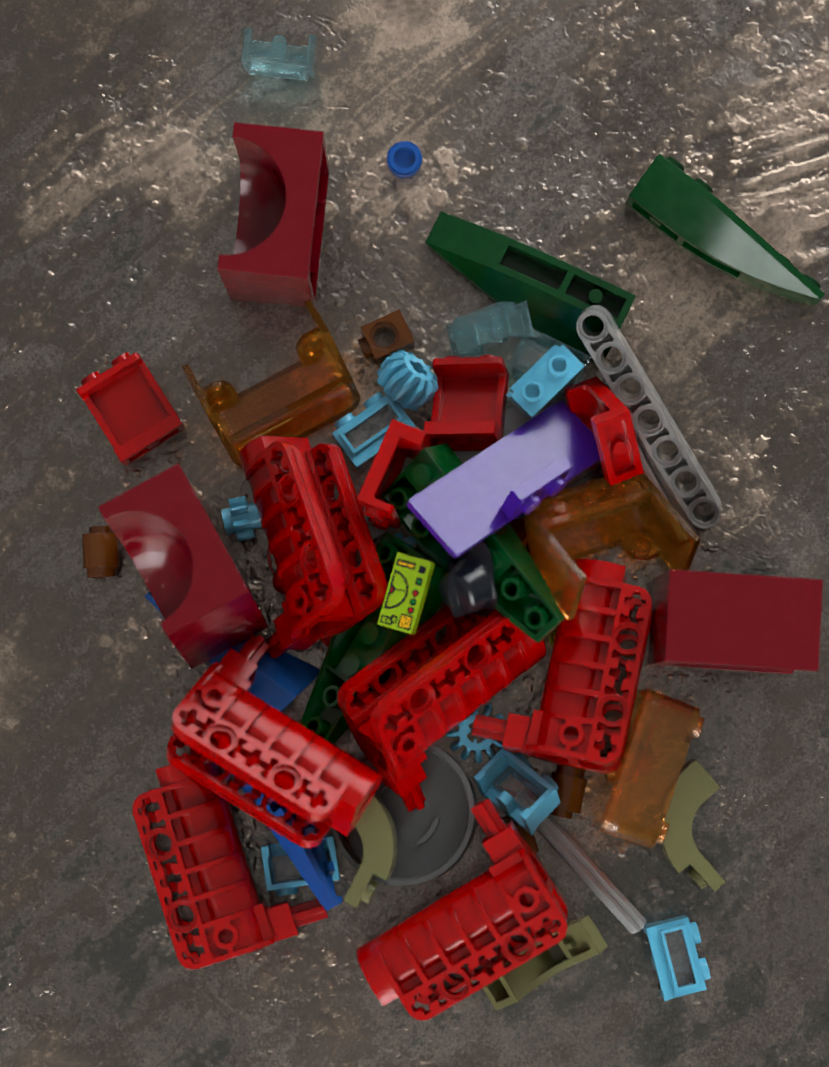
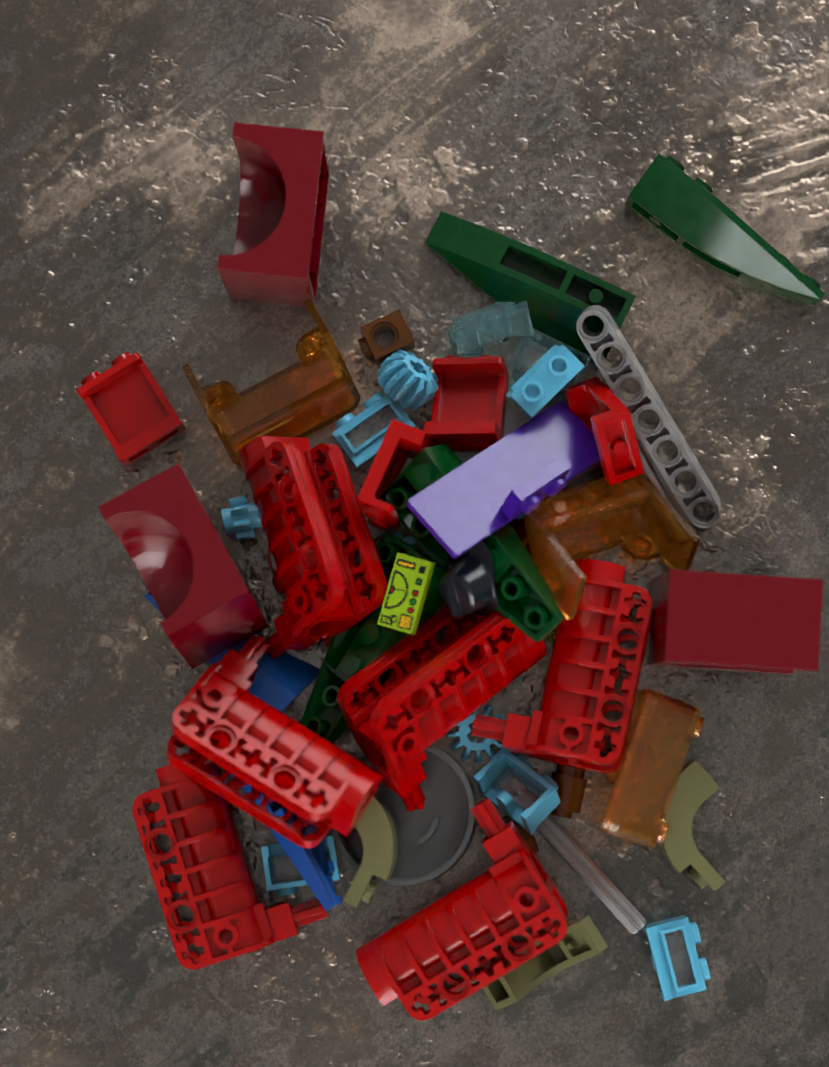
reddish brown brick [82,526,119,578] -> none
clear light blue window [241,28,318,81] -> none
blue tile [387,141,422,179] -> none

